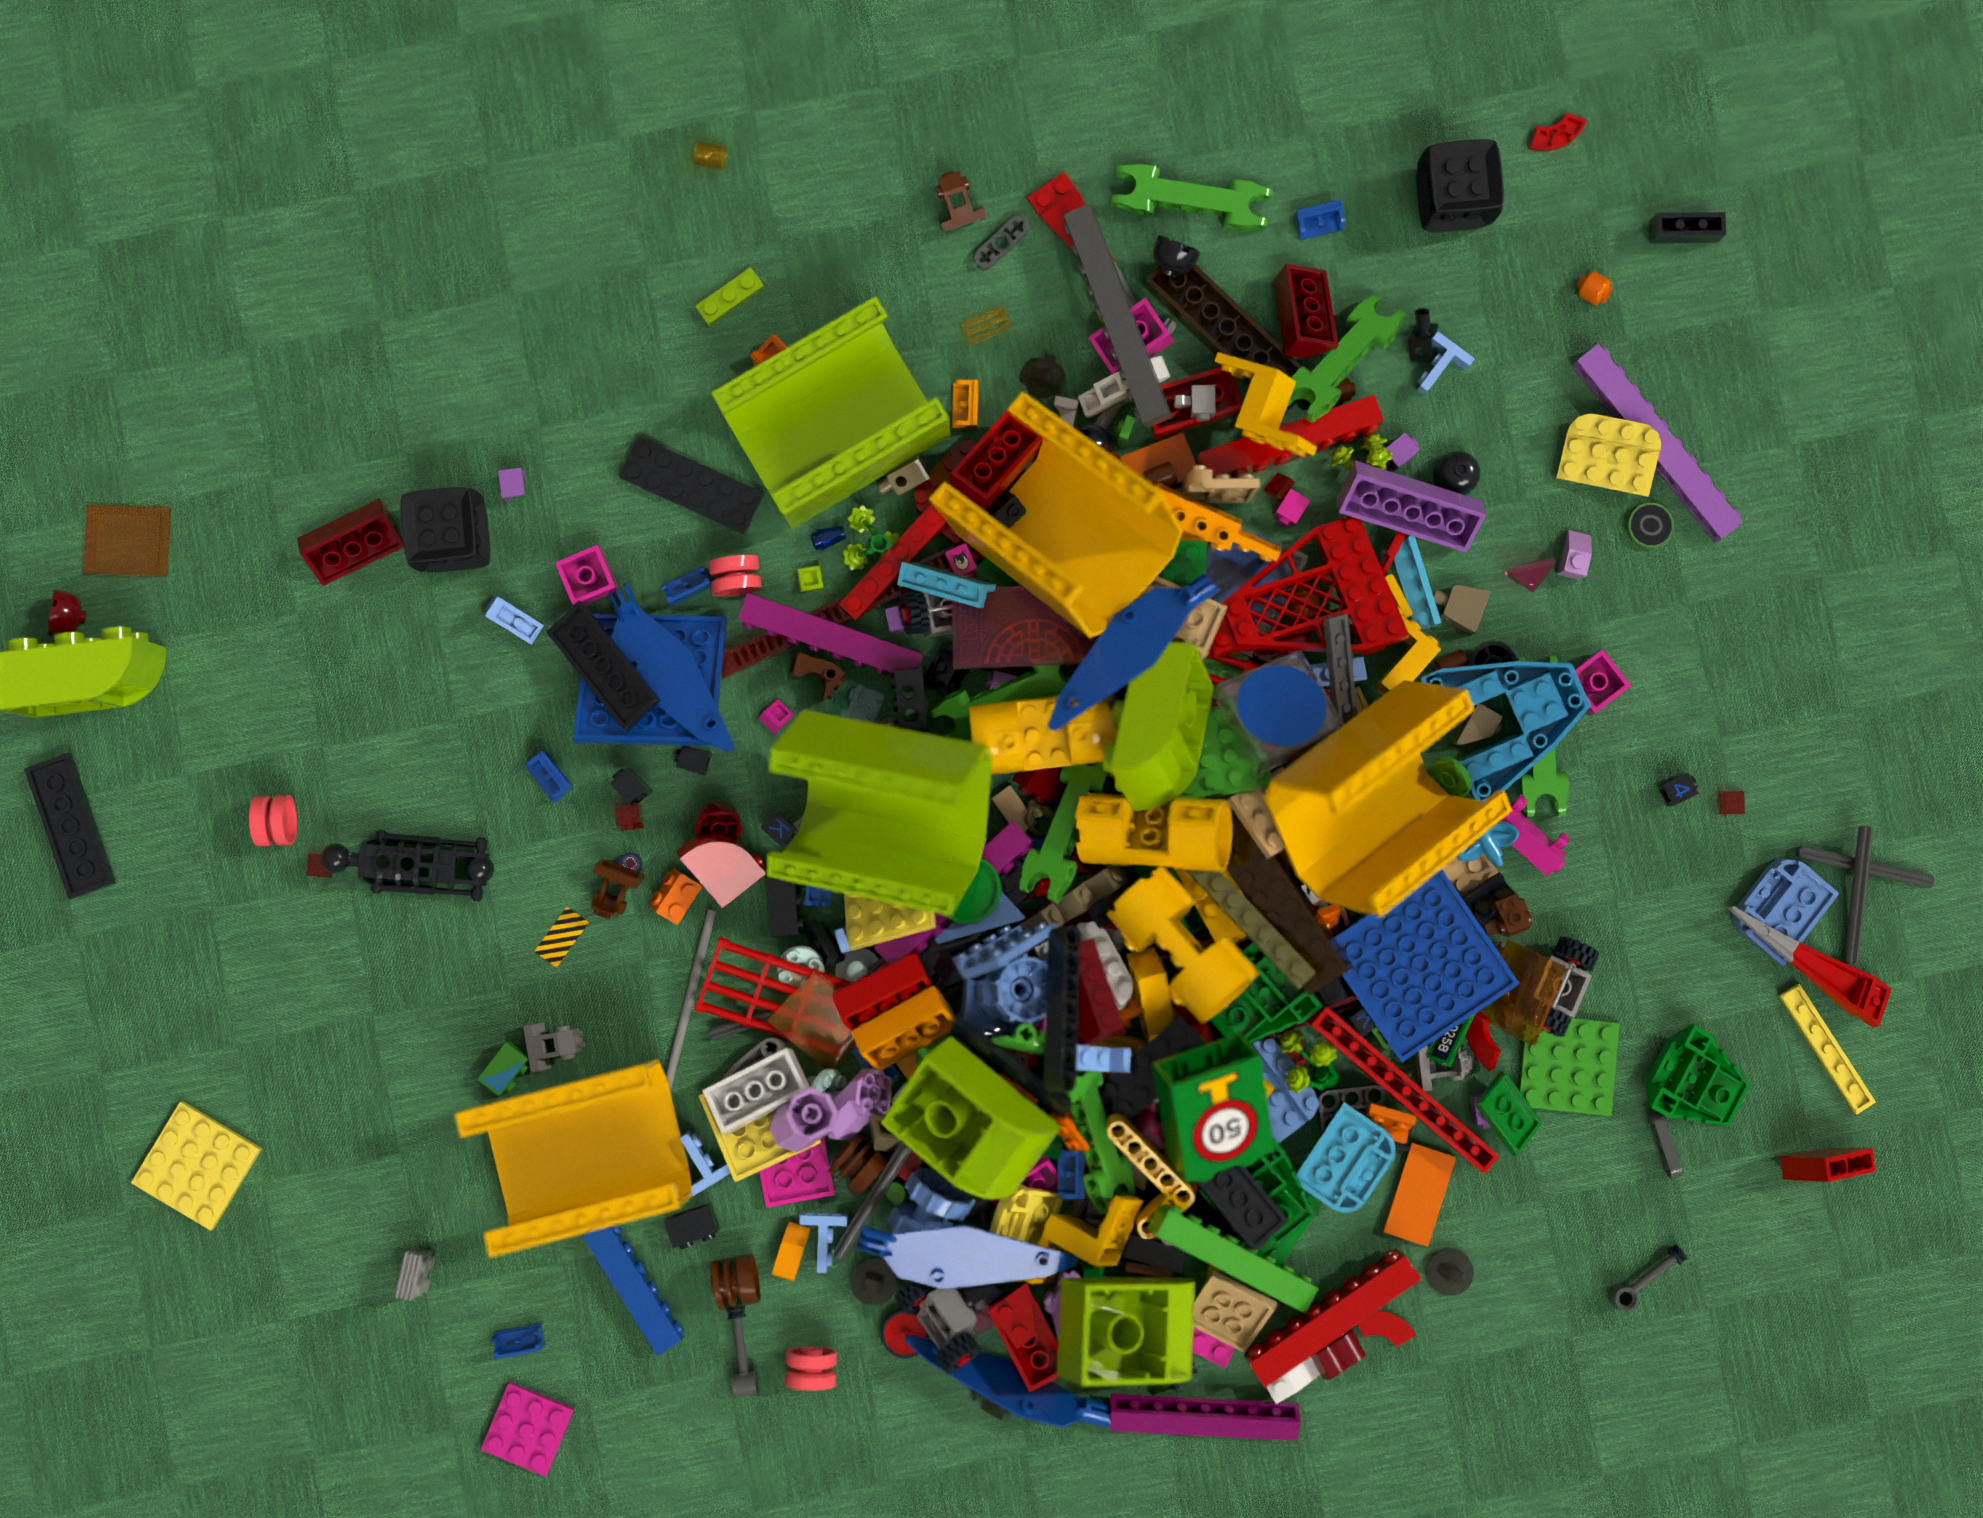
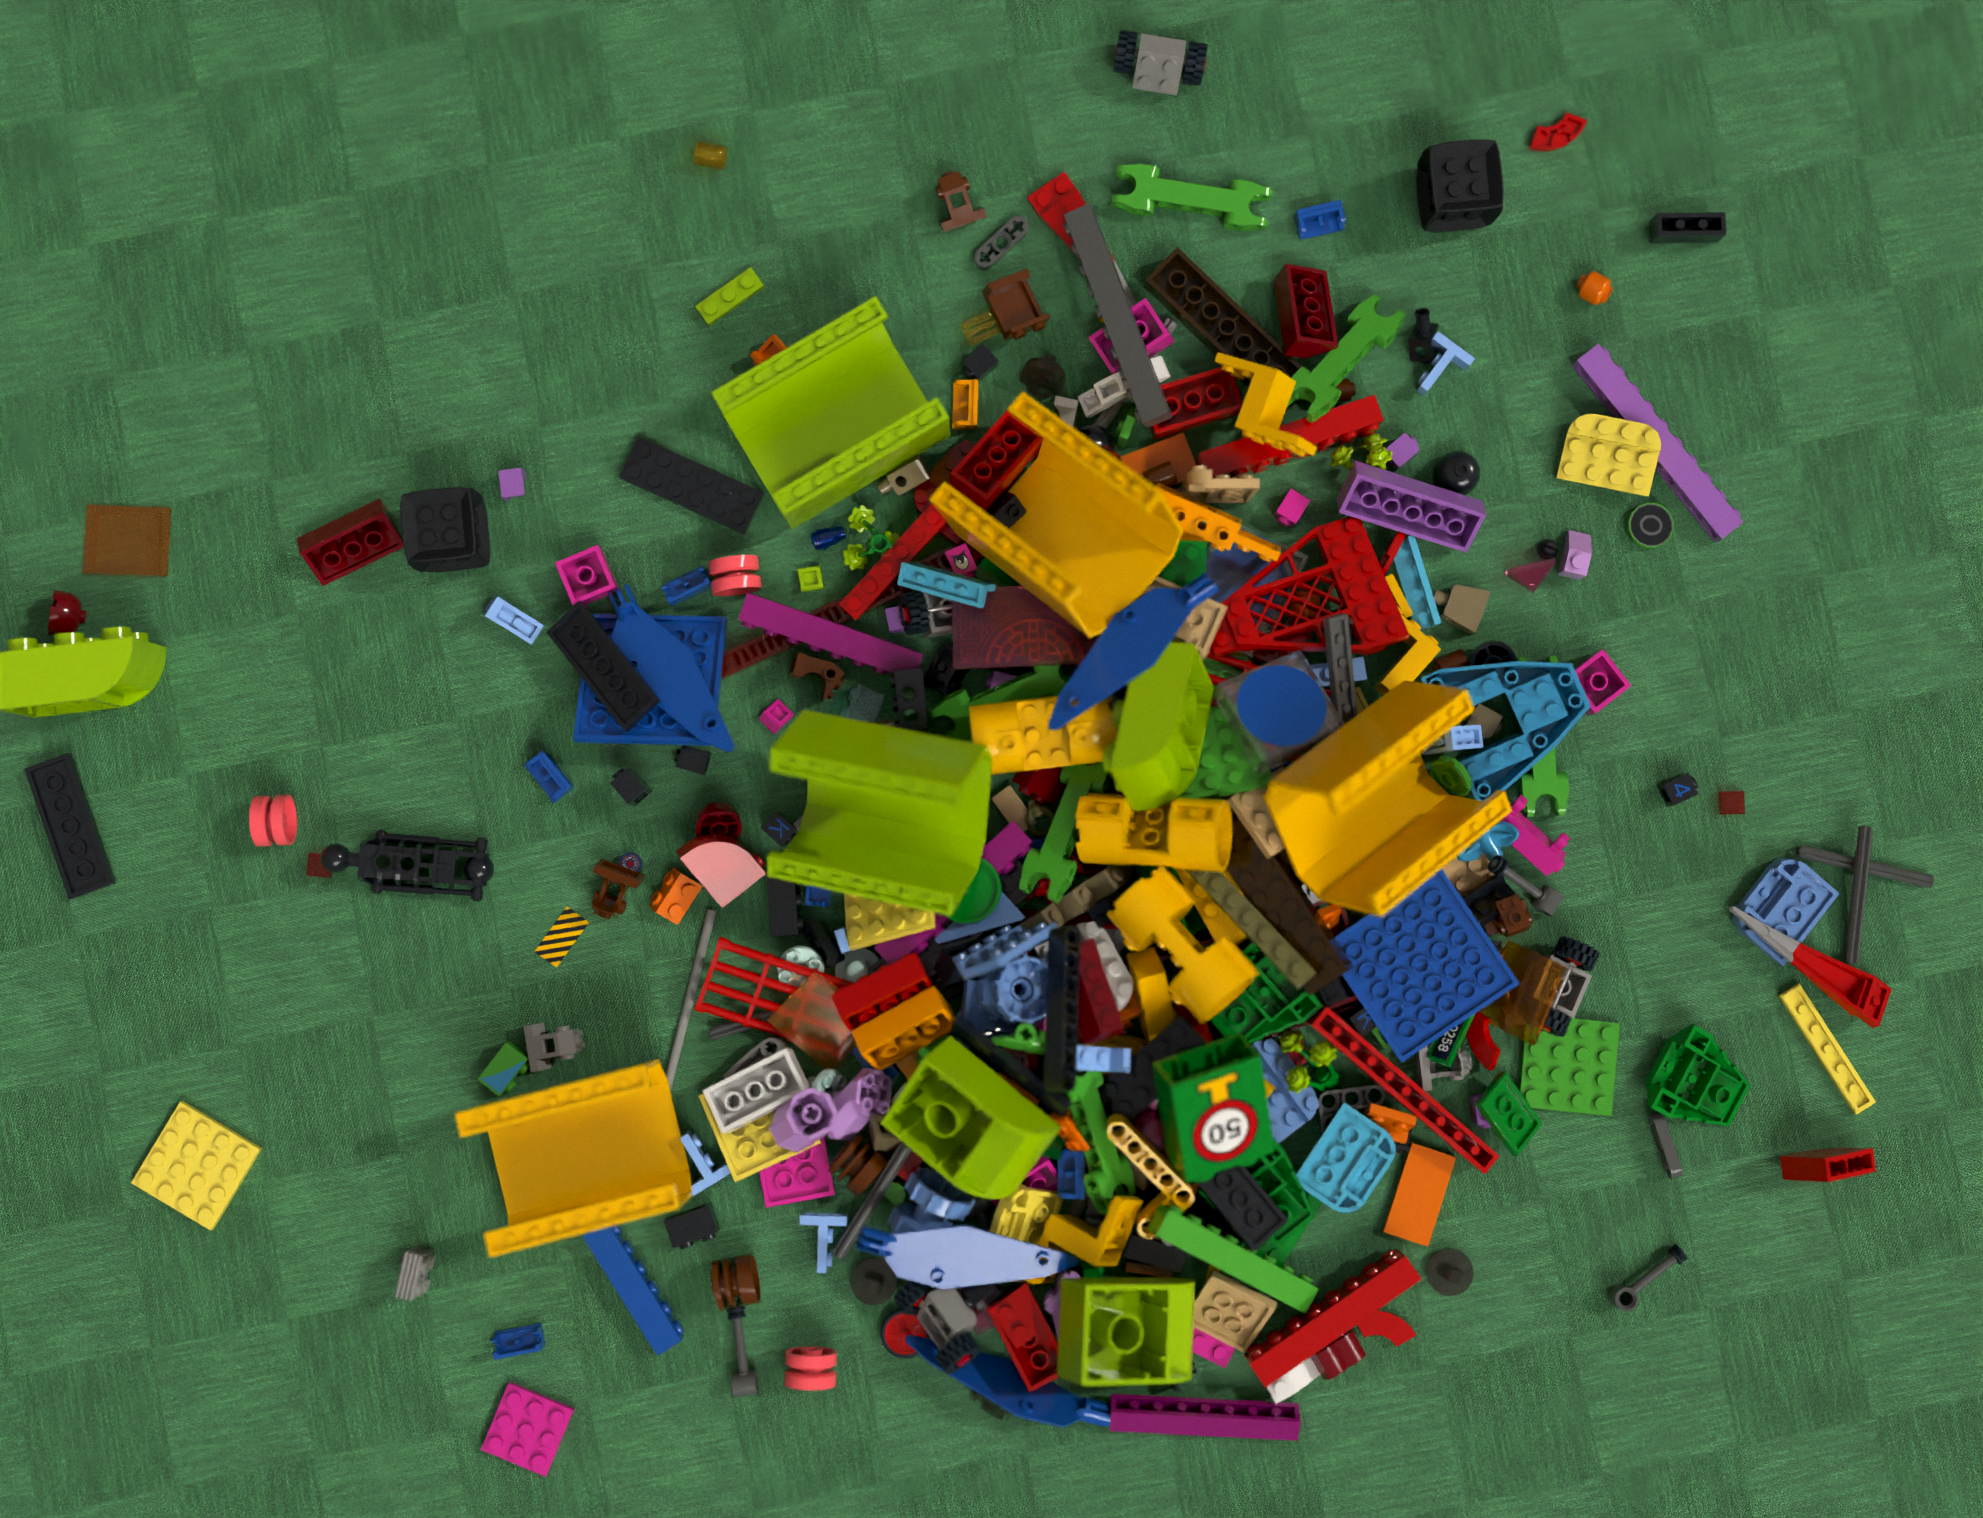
clear red brick [615,804,645,831] -> none
light orange slope [771,1222,811,1282] -> none
black cylinder [1153,235,1201,277] -> none
light grey brick [1174,385,1216,421] -> none
clear red tile [1264,472,1295,500] -> none
none -> black brick [962,344,998,383]
none -> reddish brown panel [982,269,1050,341]
none -> light grey brick [1113,30,1208,95]
none -> light blue bracket [1422,725,1484,755]
none -> dark grey piece [1488,855,1564,917]
none -> black piece [1537,539,1558,560]

